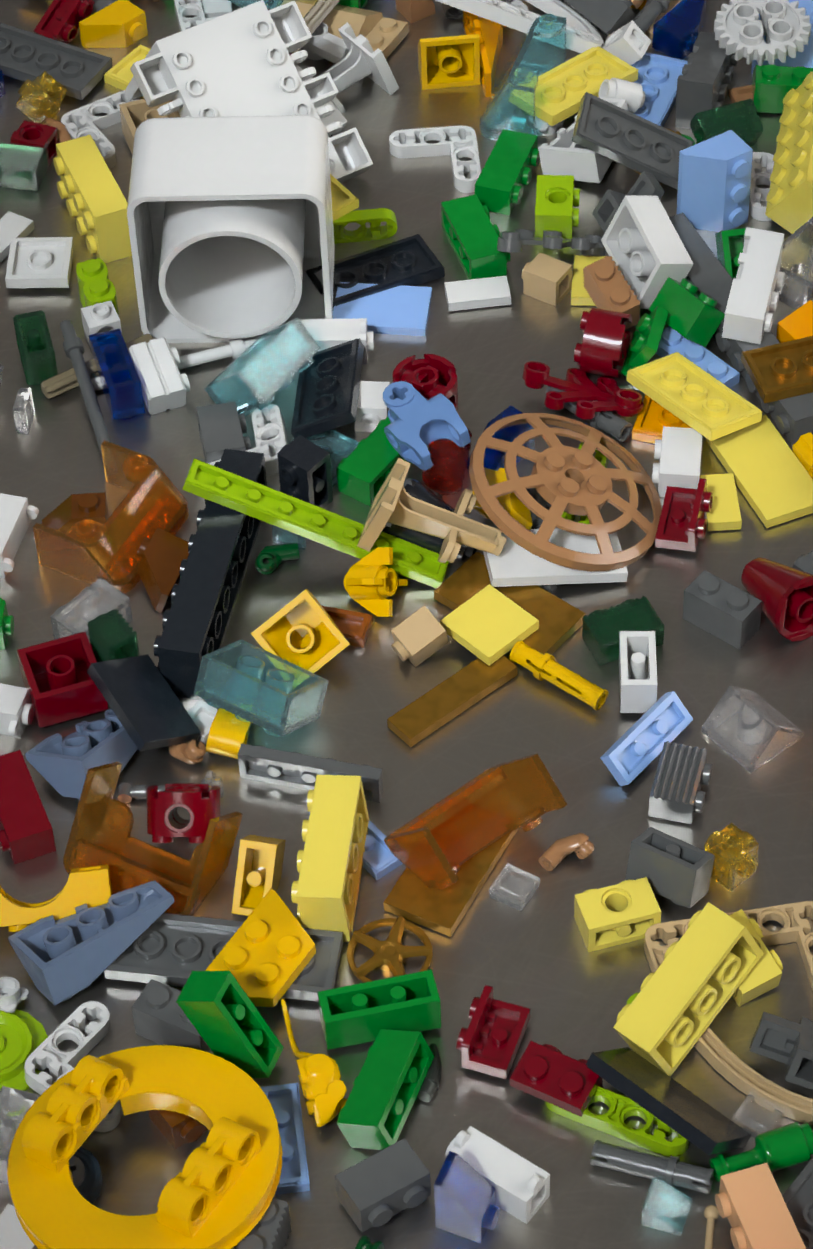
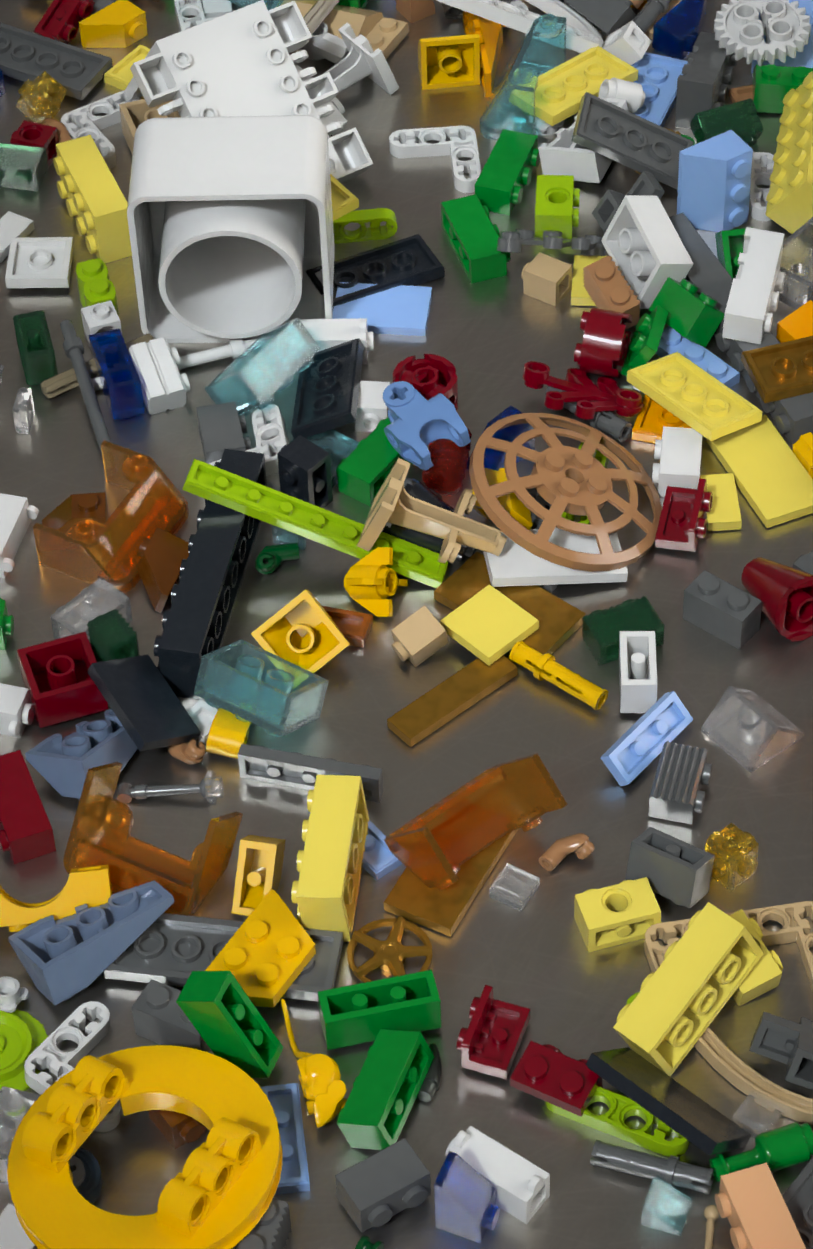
dark red brick [146,783,221,844] -> none
white tile [444,276,511,311] -> none

